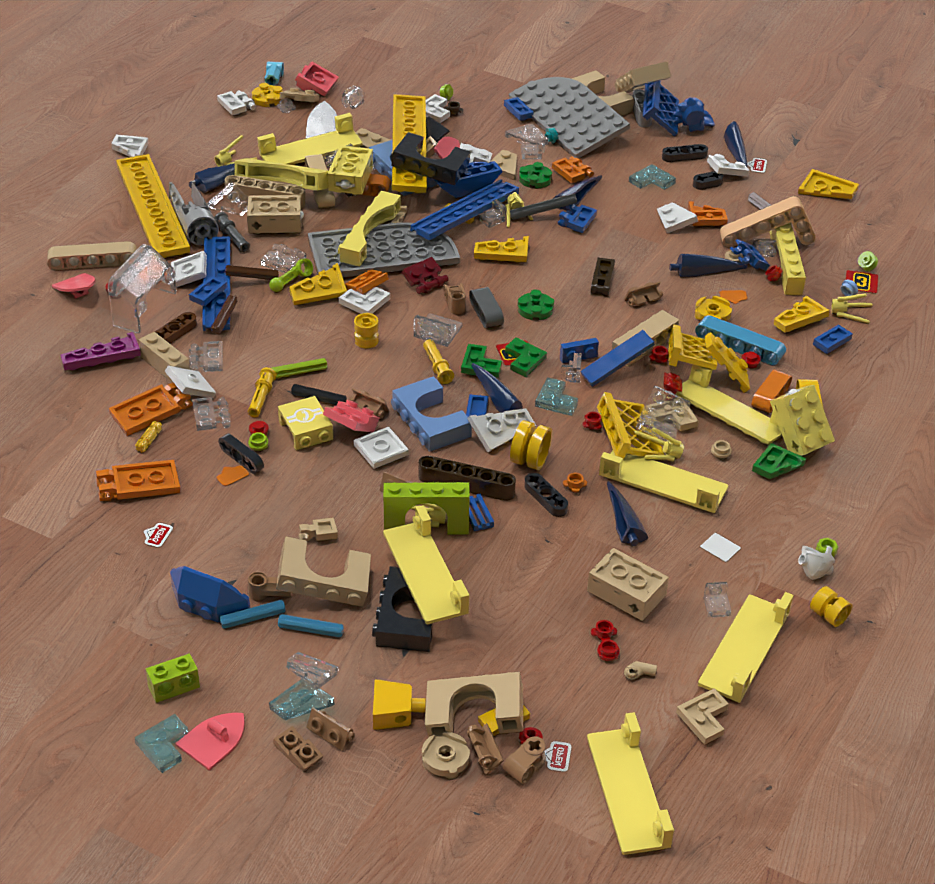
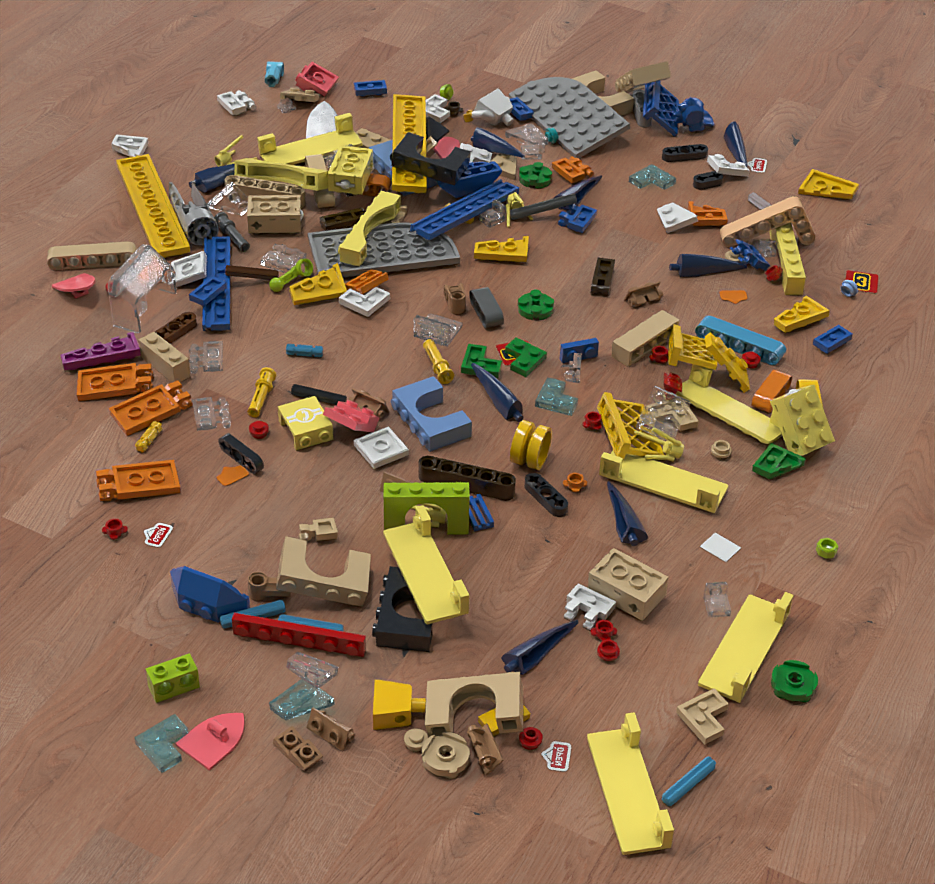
white plate [165,366,216,399] -> none
reddish brown axle [211,295,238,334] -> none
lime plate [248,432,269,451] -> none
yellow plate [252,83,283,107] -> none
lime axle [271,358,327,378] -> none
clear head [341,86,365,109] -> none
yellow wheel [354,313,379,349] -> none
dark red plate [402,257,449,294] -> none
blue tile [466,394,489,417] -> none
white wing [467,409,536,452] -> none
medium nougat piece [503,736,546,784] -> none
blue tile [581,330,655,387] -> none
tan arm [624,661,657,680] -> none
yellow plate [695,296,732,321] -> none
white helmet [798,546,835,580] -> none
yellow wheel [810,586,853,627] -> none
light yellow plant [832,293,872,324] -> none
lime wheel [858,251,878,271] -> none
none -> orange tile [77,363,154,401]
none -> red plate [102,518,128,540]
none -> red plate [232,613,366,657]
none -> dark azure axle [286,344,323,357]
none -> dark brown plate [320,208,366,231]
none -> blue plate [354,80,387,96]
none -> tan plate [404,729,428,752]
none -> white torso [463,89,514,126]
none -> dark blue piece [471,127,525,158]
none -> dark blue piece [501,620,579,675]
none -> white plate [564,584,616,630]
none -> dark azure axle [662,756,716,806]
none -> green plate [771,660,818,703]

